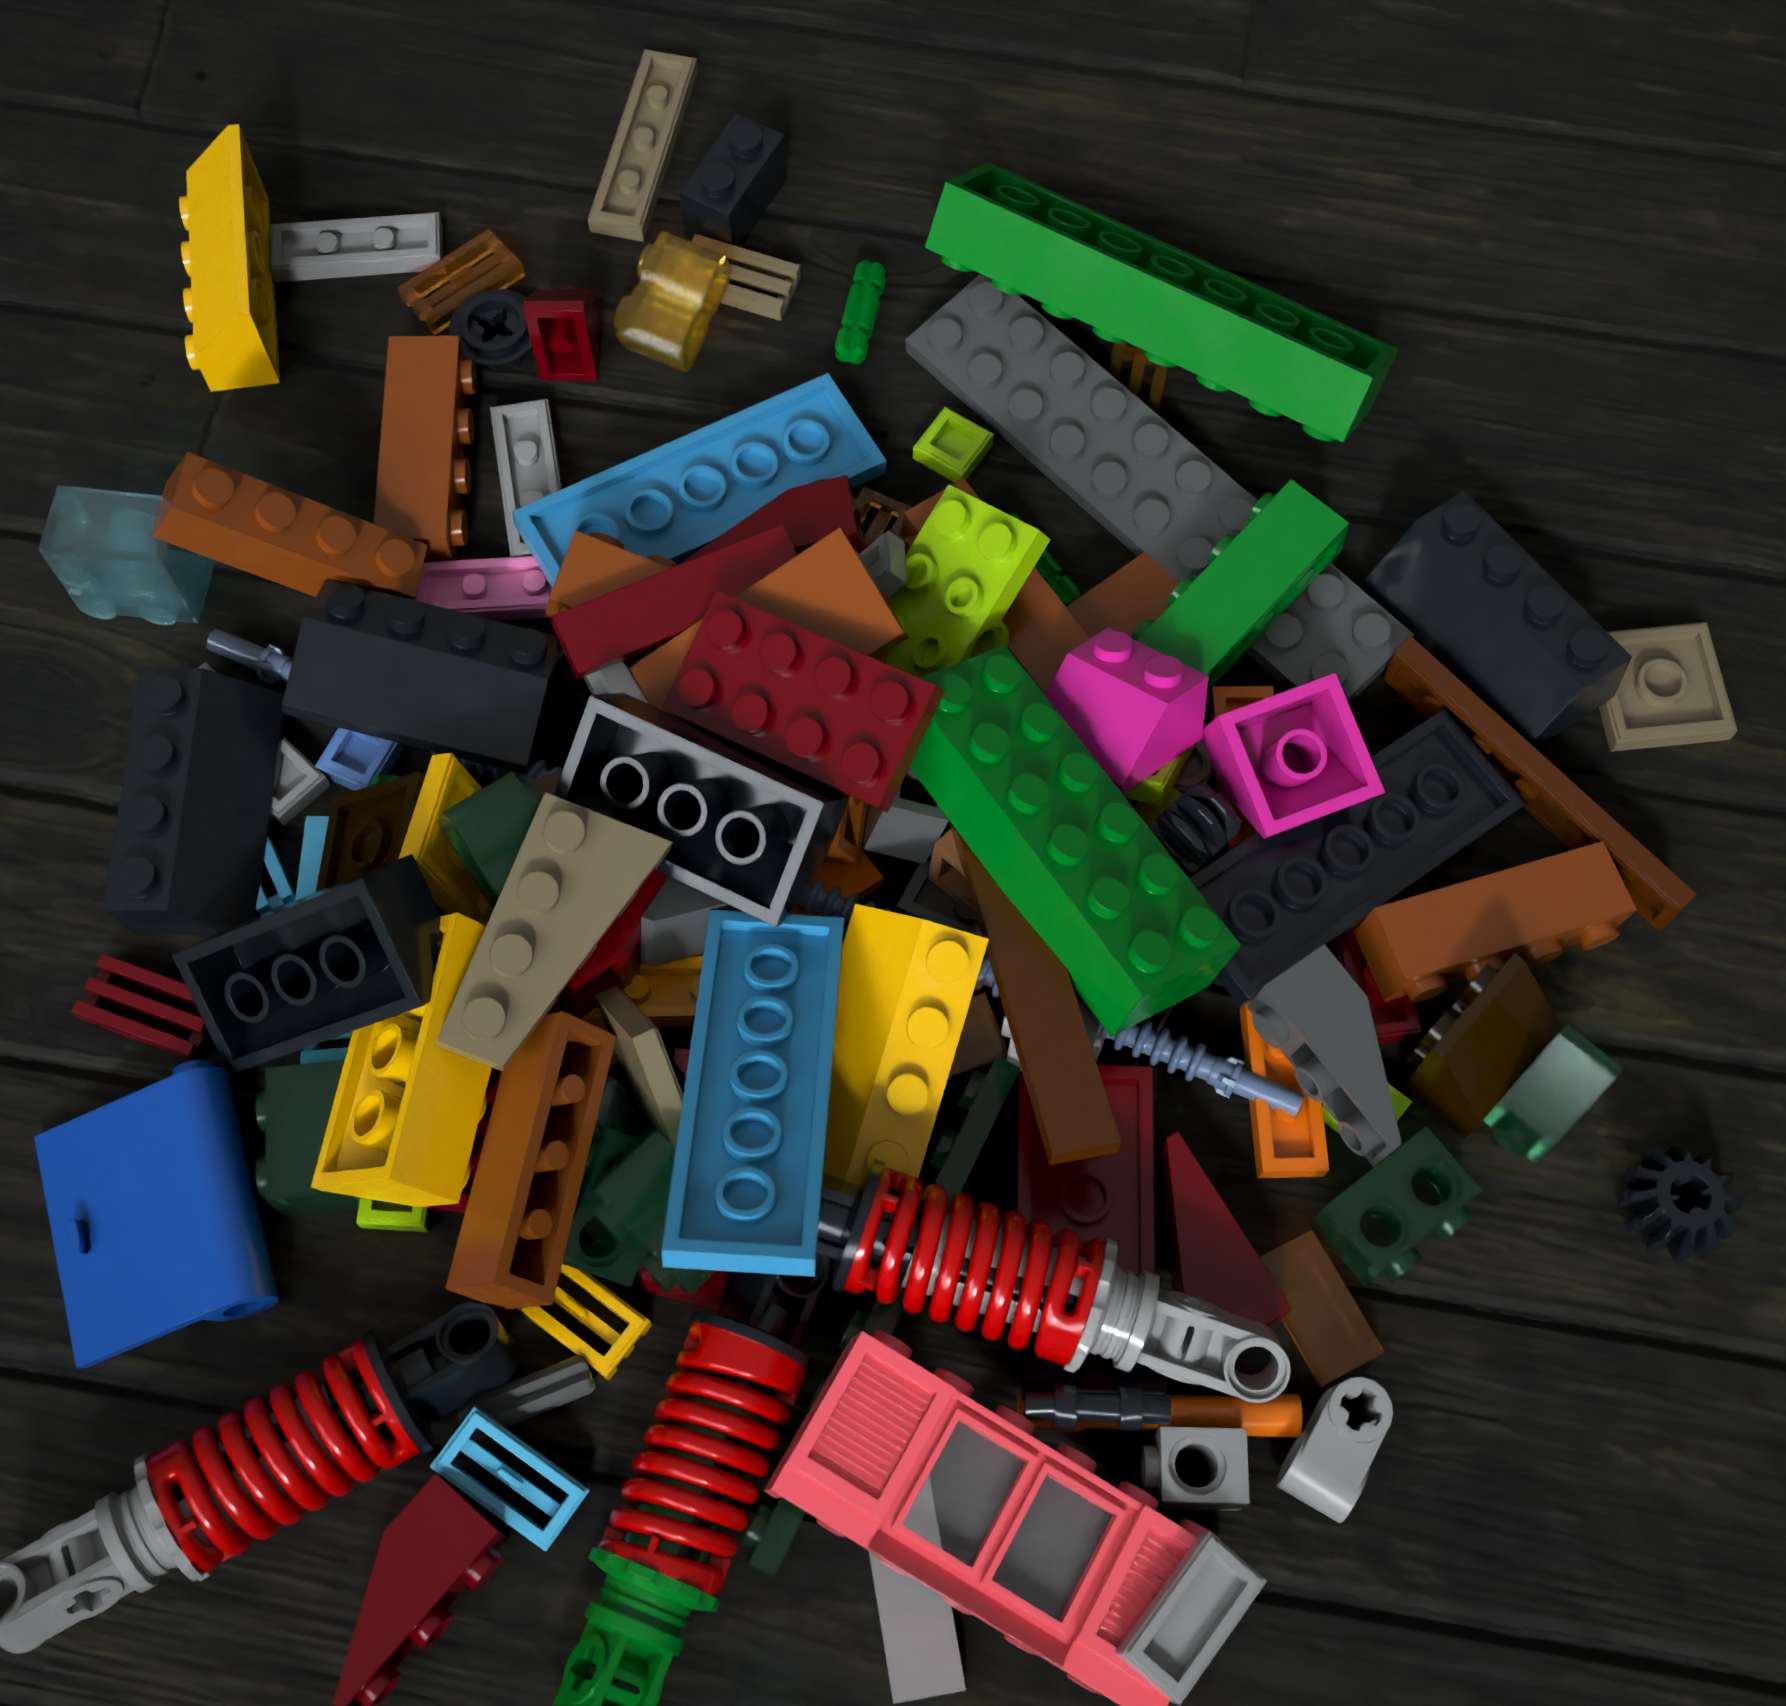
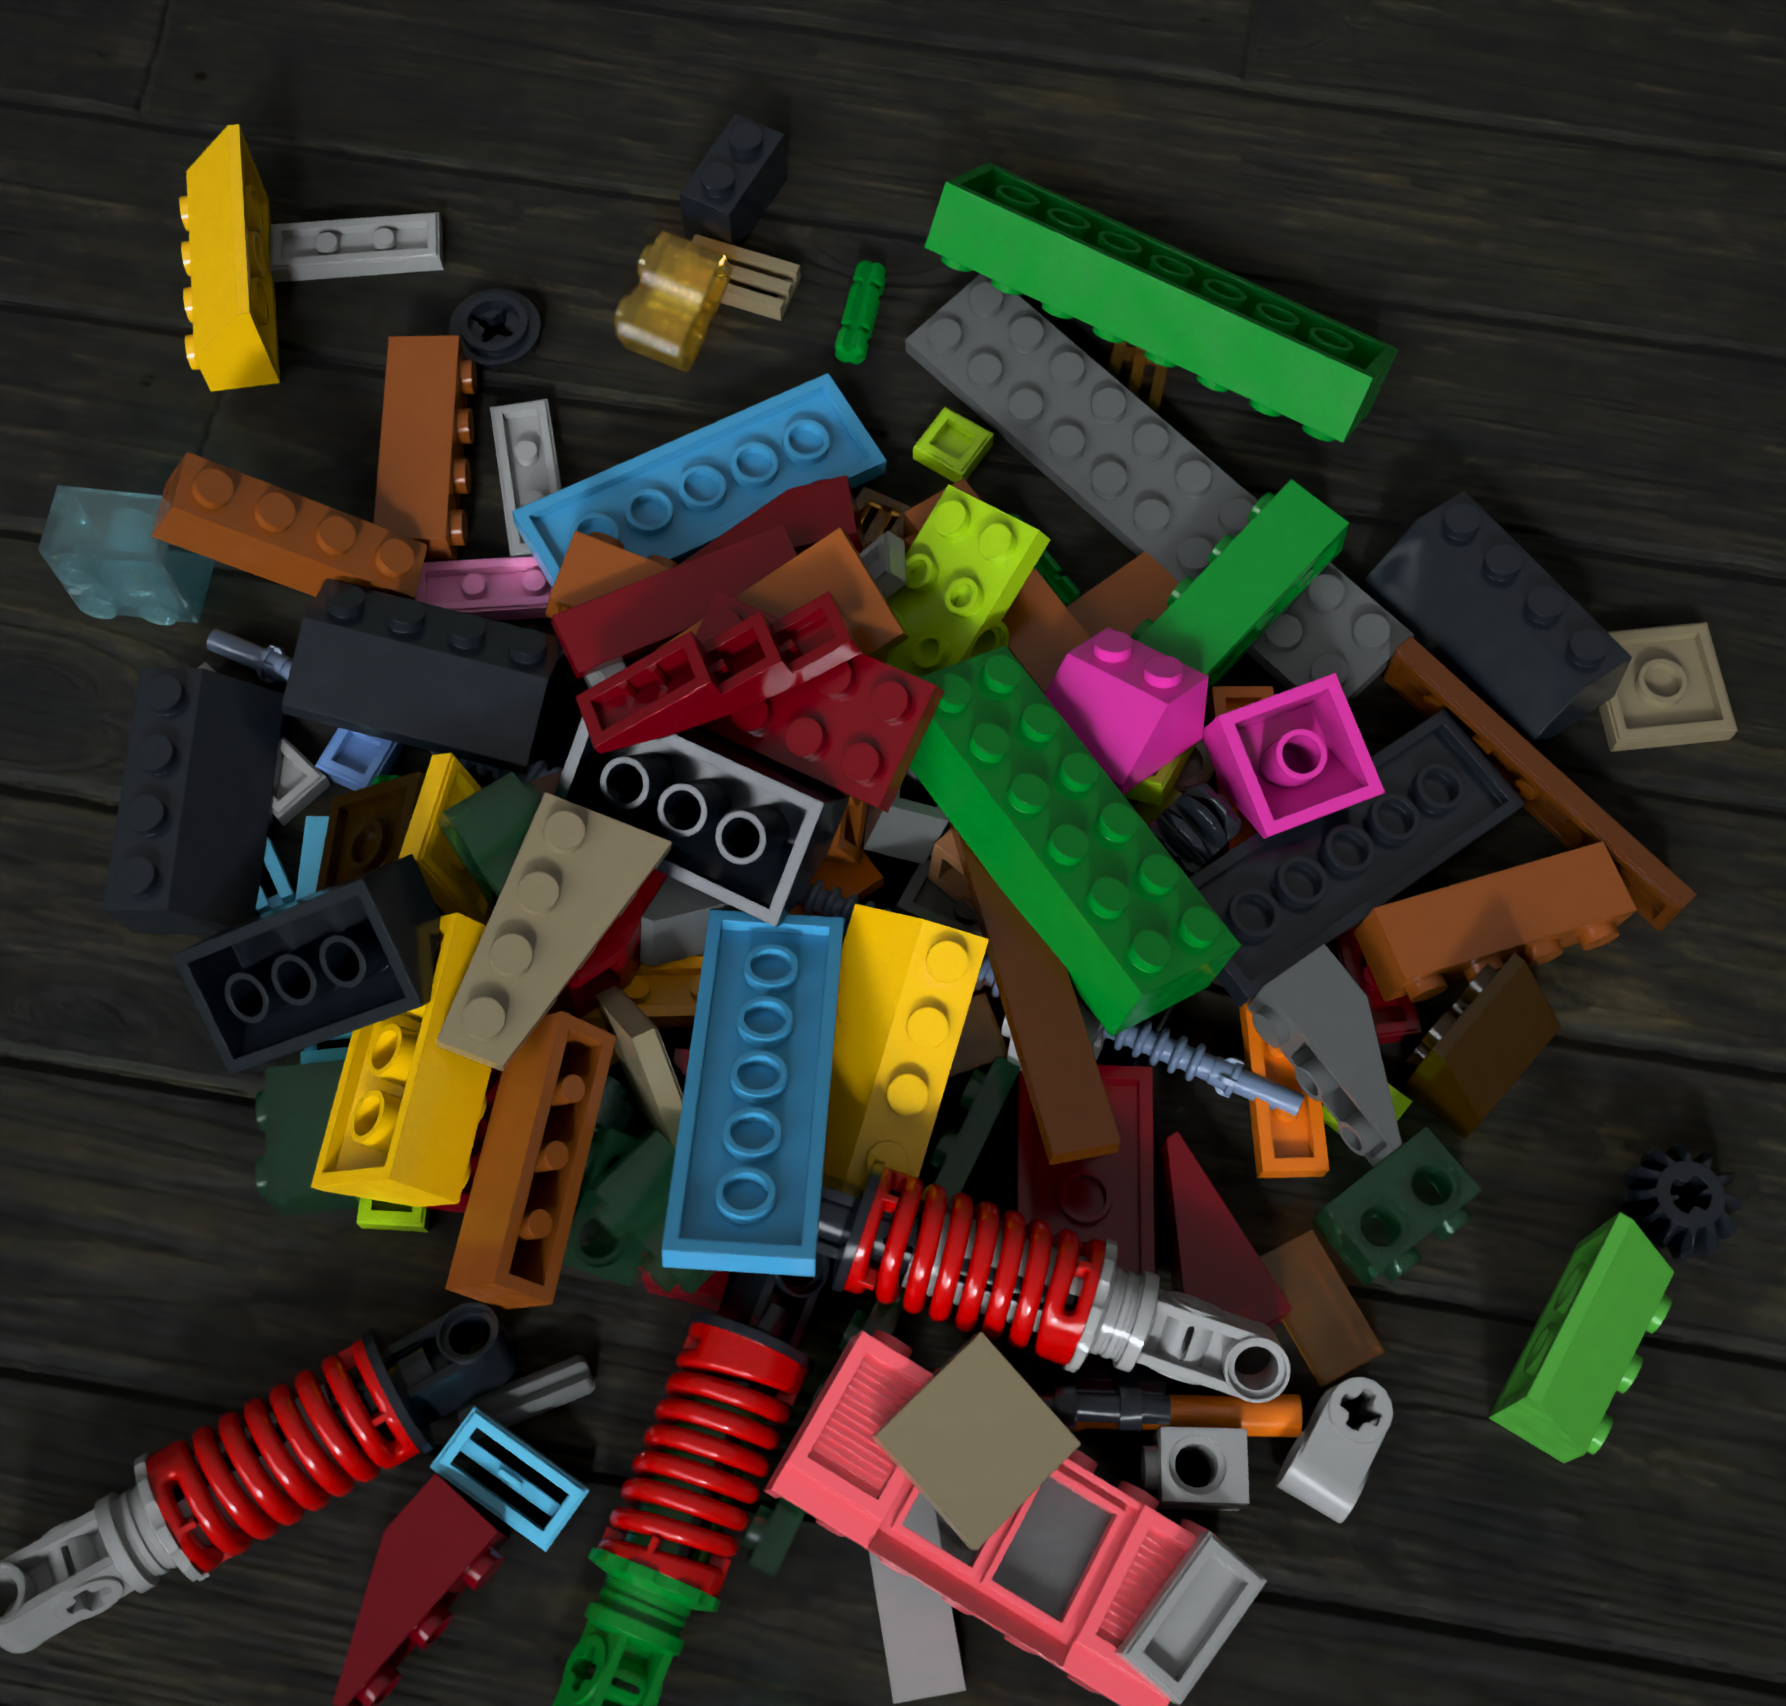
blue door [34,1060,279,1369] -> none
dark red tile [71,954,209,1061] -> none
clear orange tile [397,229,525,335] -> none
yellow tile [516,1255,652,1381] -> none
dark red slope [523,287,601,381] -> none
dark tan tile [588,49,698,242] -> none
clear green slope [1483,1024,1624,1164] -> none
none -> dark red slope [575,591,861,754]
none -> dark tan tile [871,1332,1081,1551]
none -> bright green slope [1488,1212,1674,1463]

